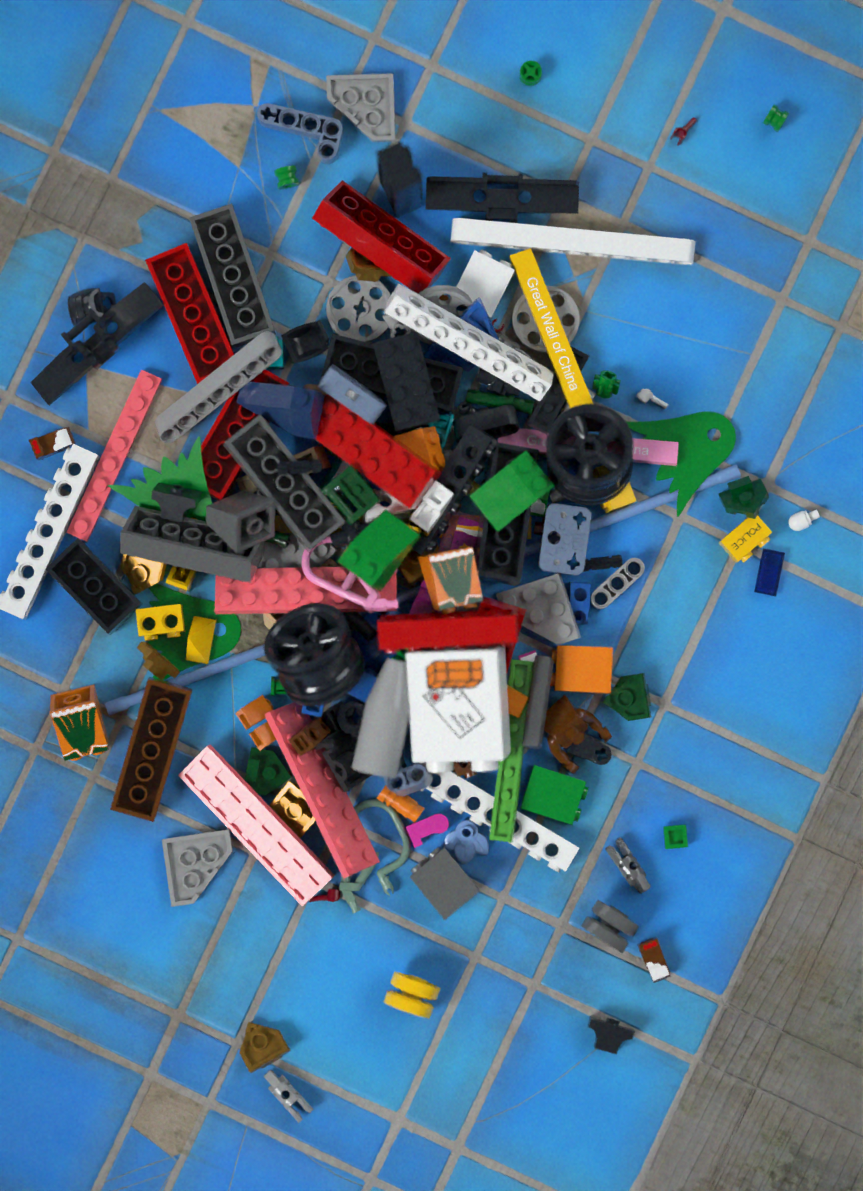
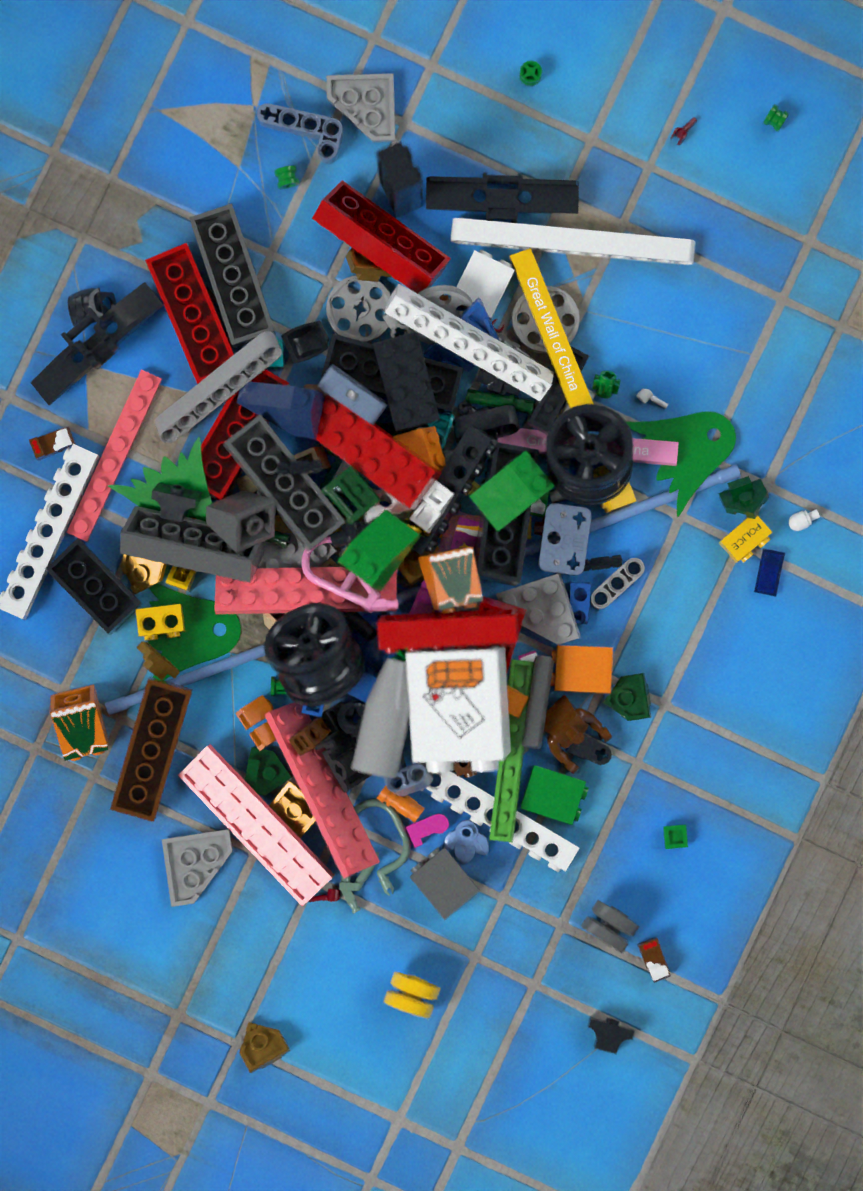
yellow slope [186,616,216,664] -> none
light grey hinge [264,1070,314,1123] -> none
dark grey hinge [605,838,651,894] -> none

